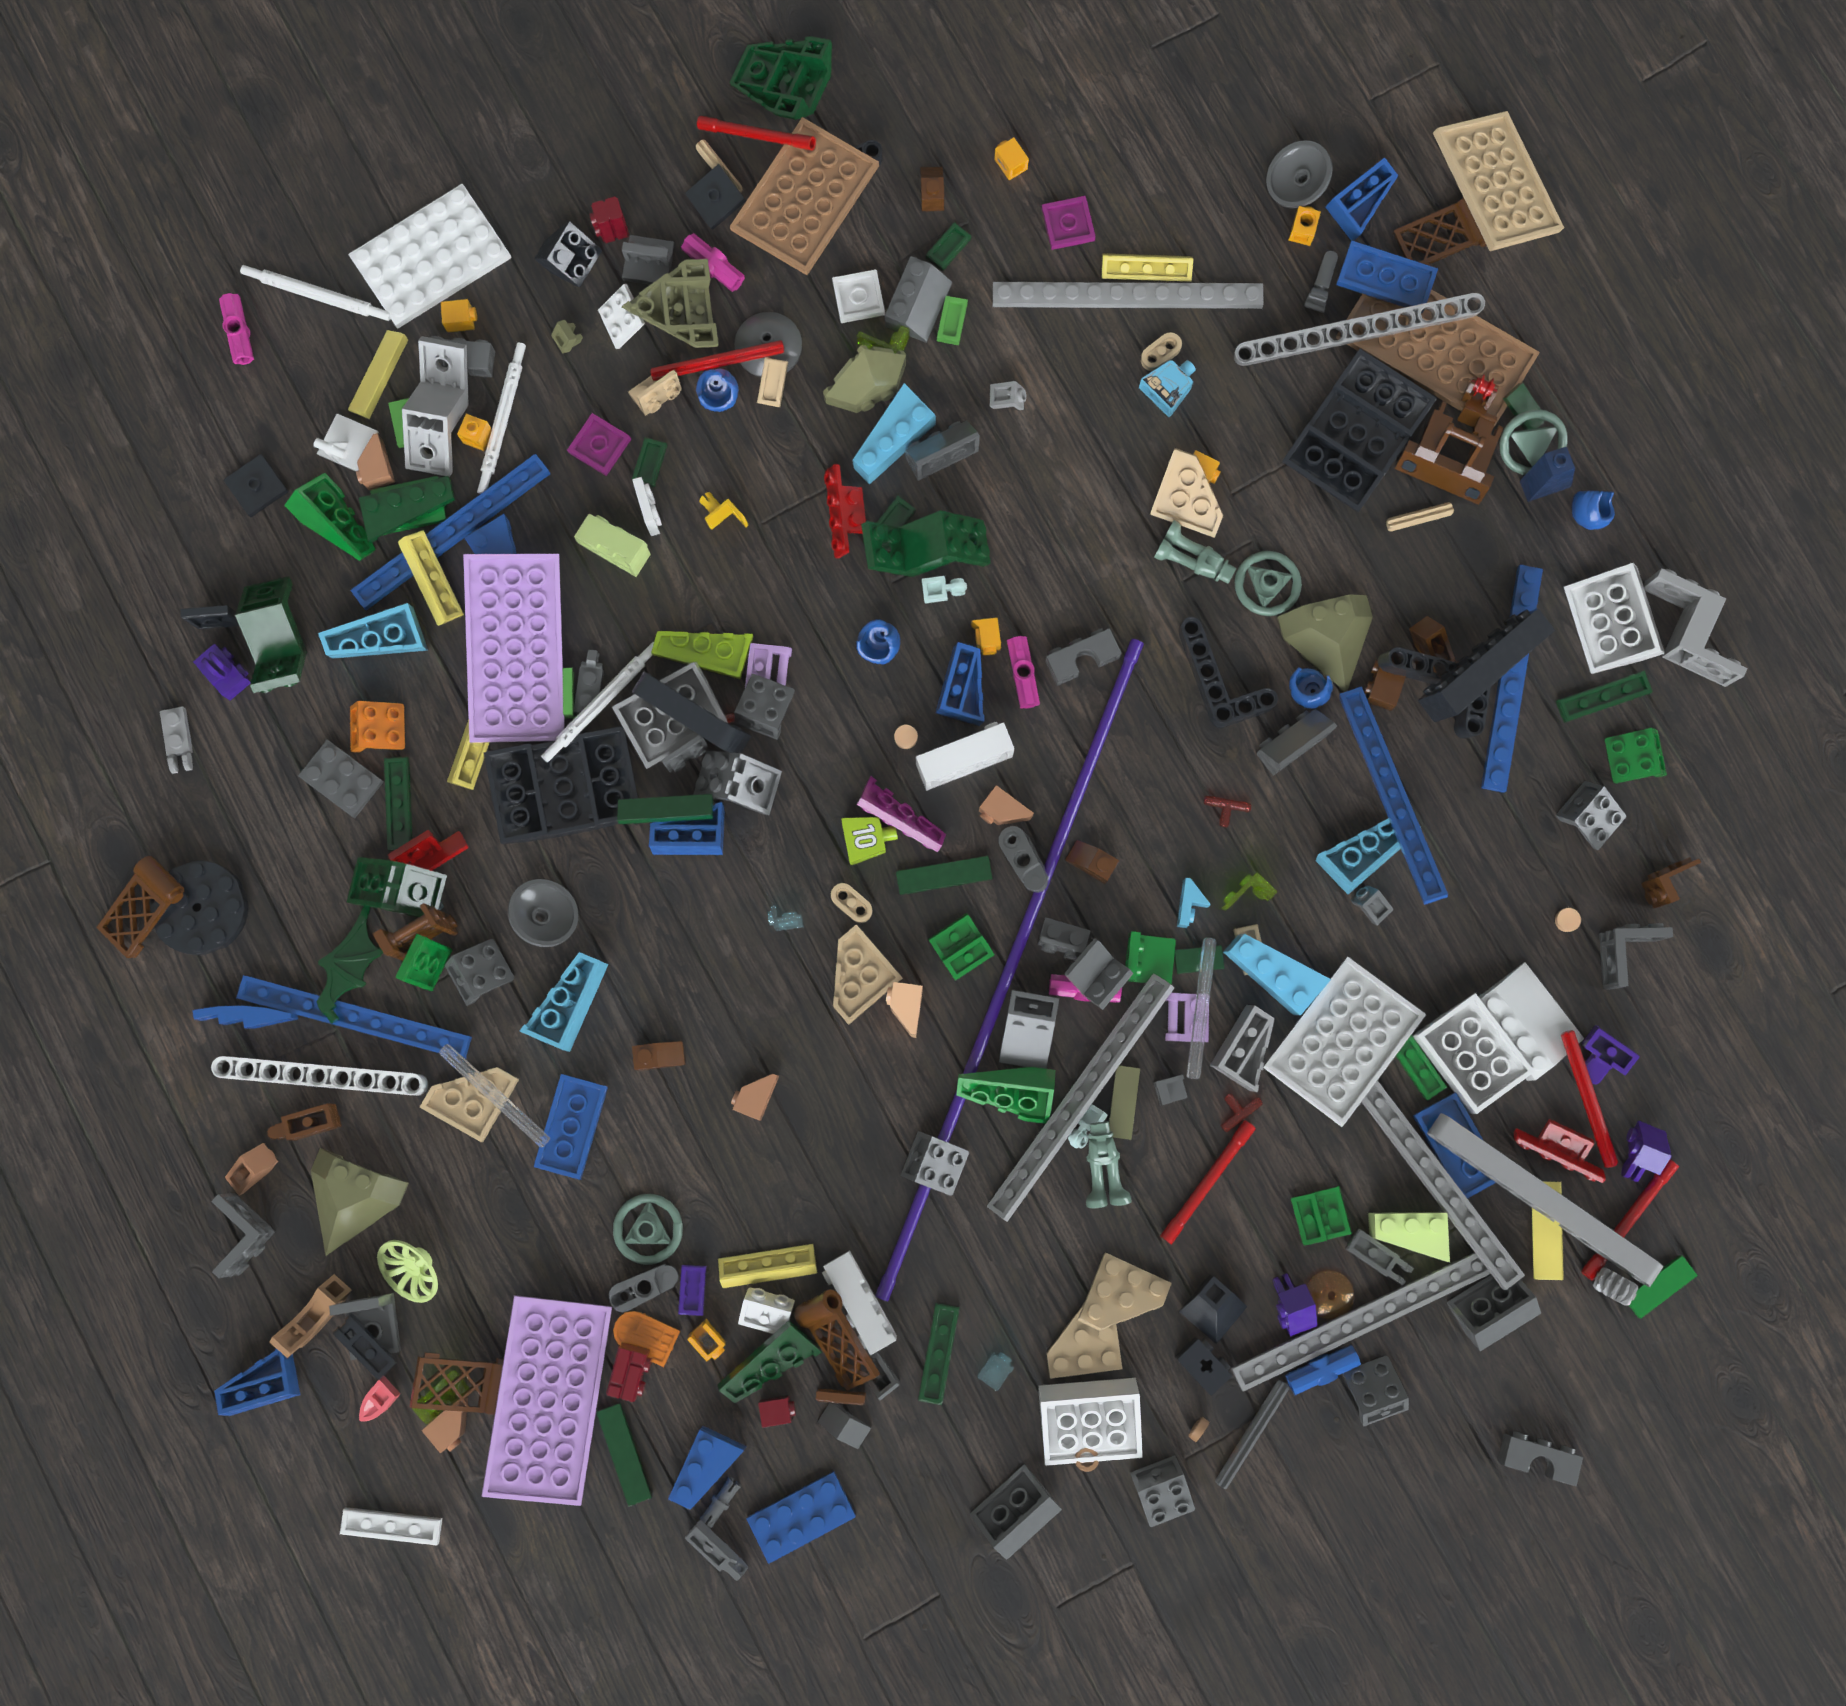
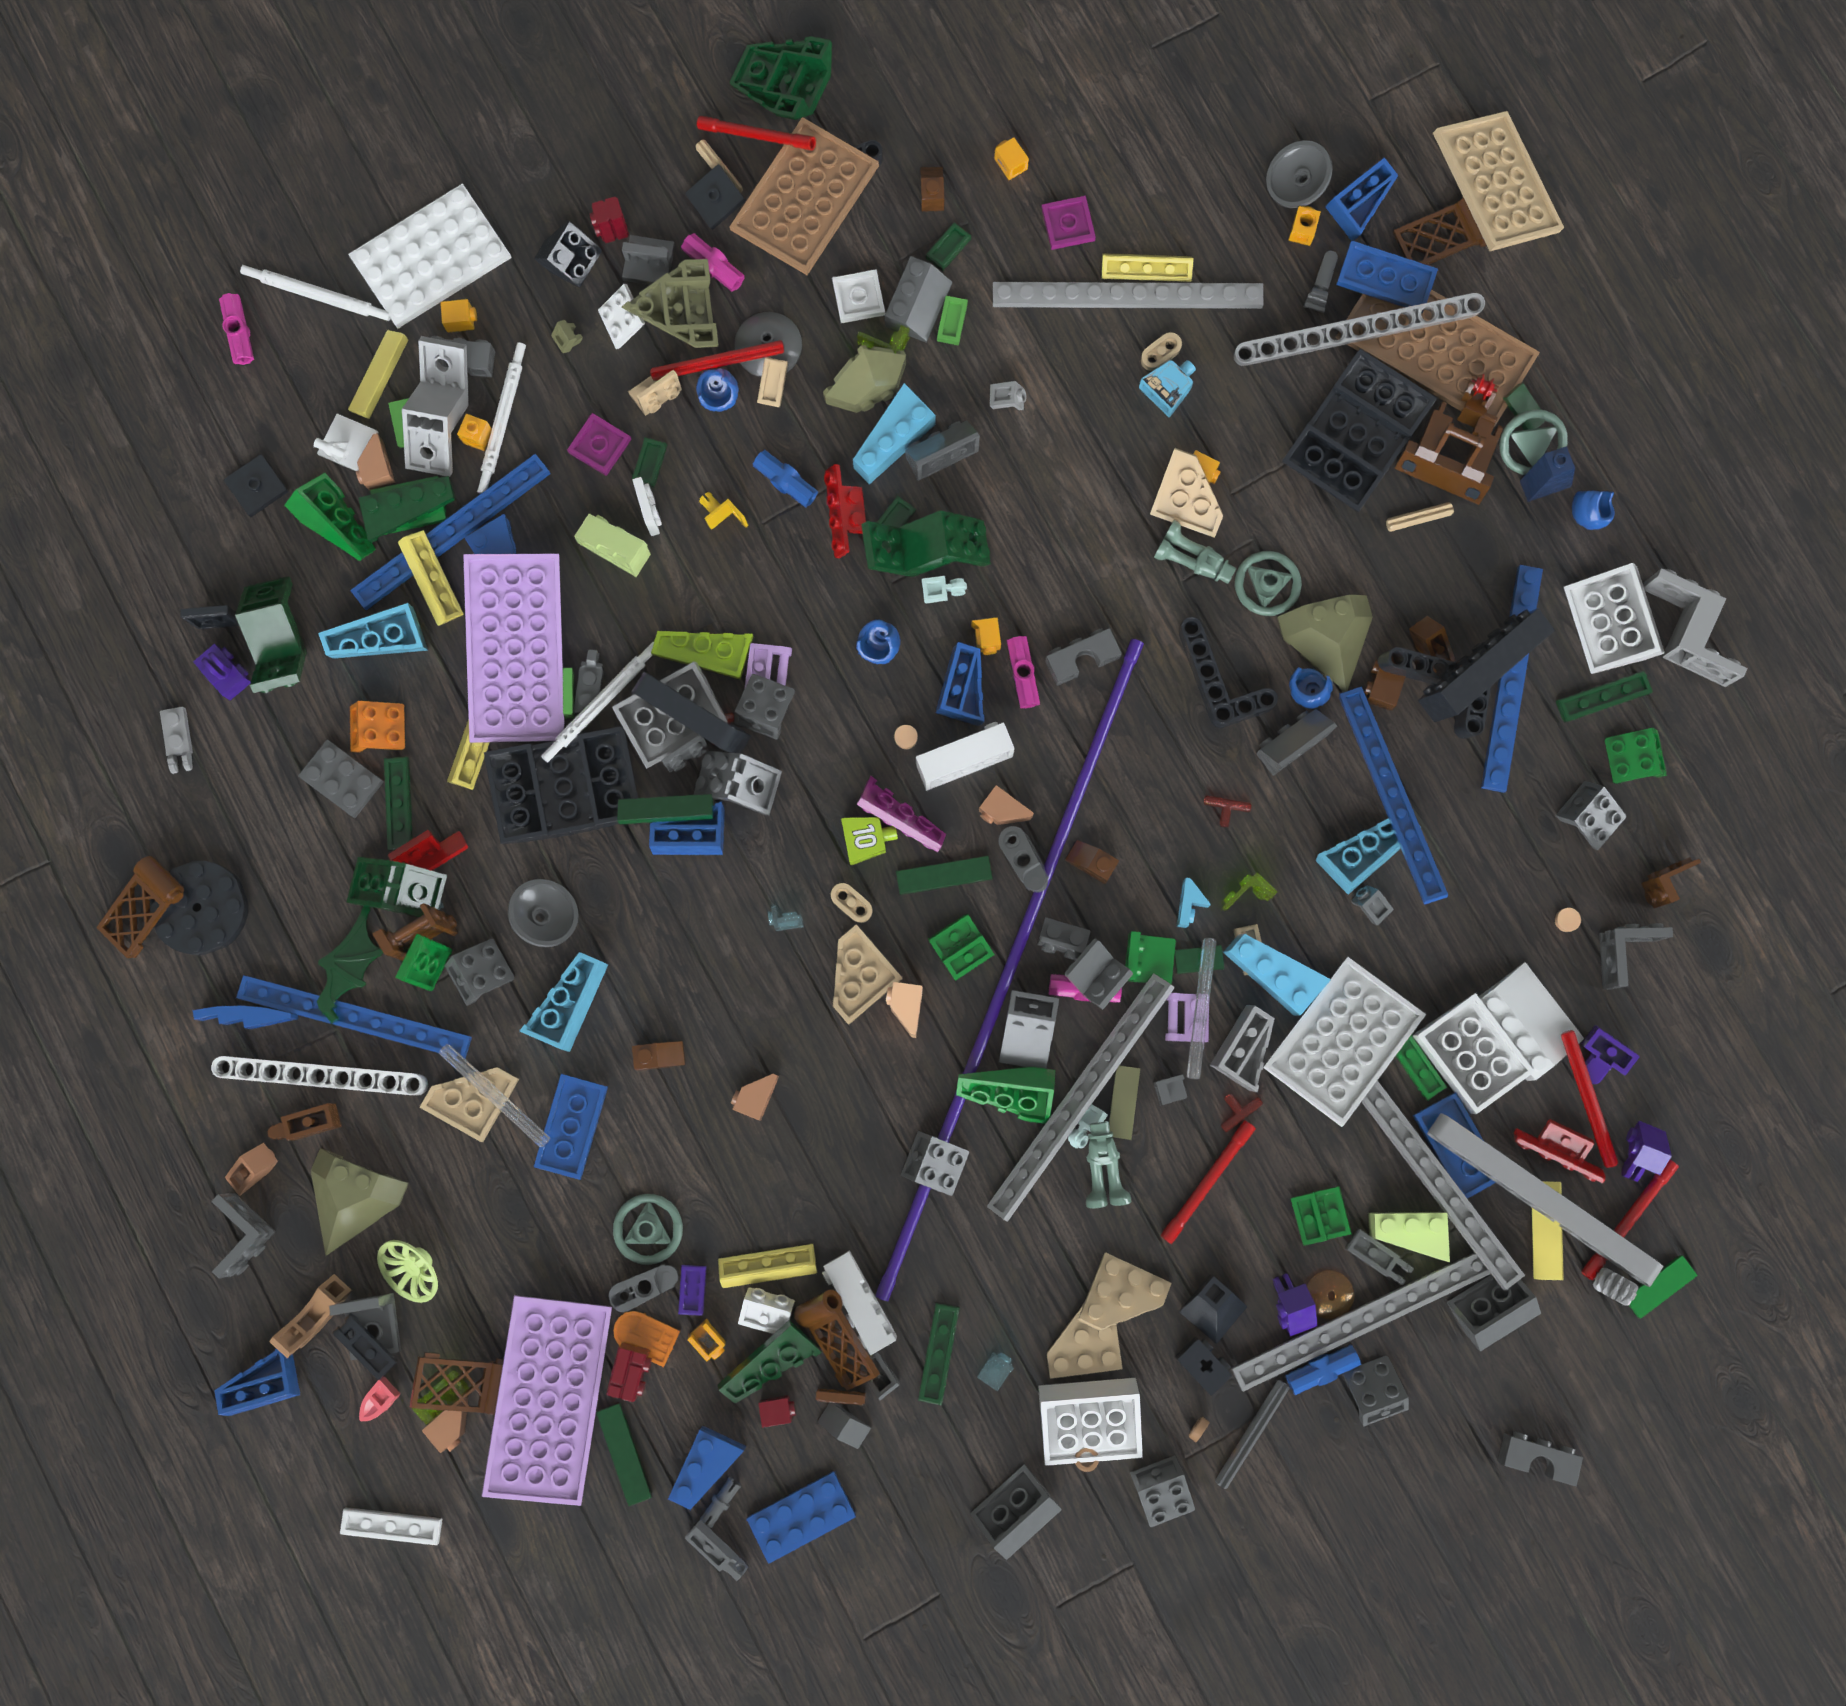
none -> blue piece [753,450,818,508]

